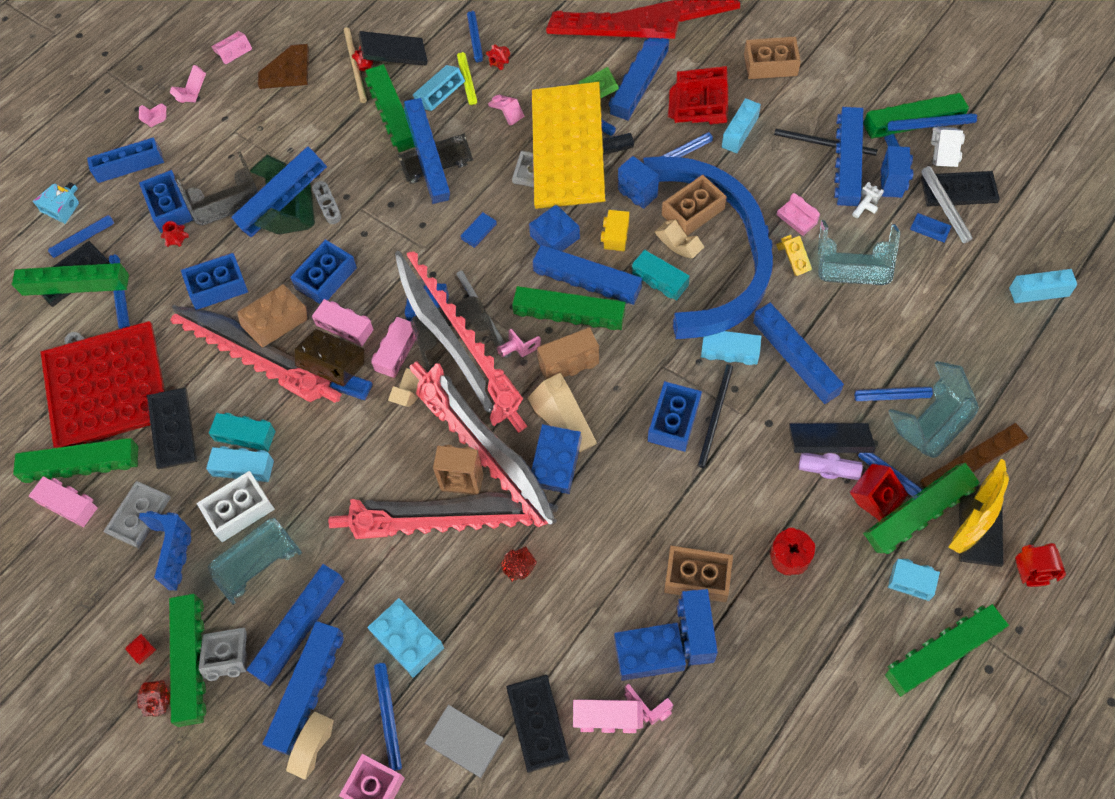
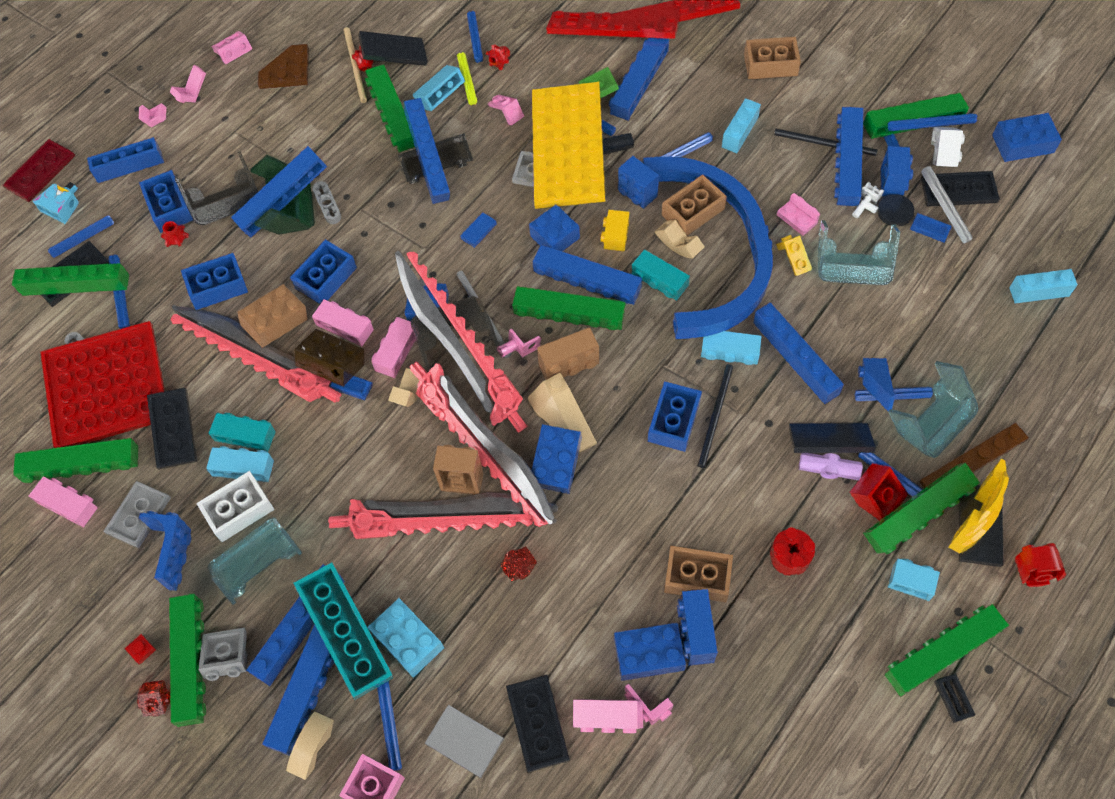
red slope [668,66,729,124] -> none
none -> dark red tile [2,139,75,202]
none -> teal brick [293,563,393,701]
none -> blue slope [858,358,895,411]
none -> black tile [878,194,915,227]
none -> black tile [934,673,976,724]
none -> blue brick [992,113,1062,162]

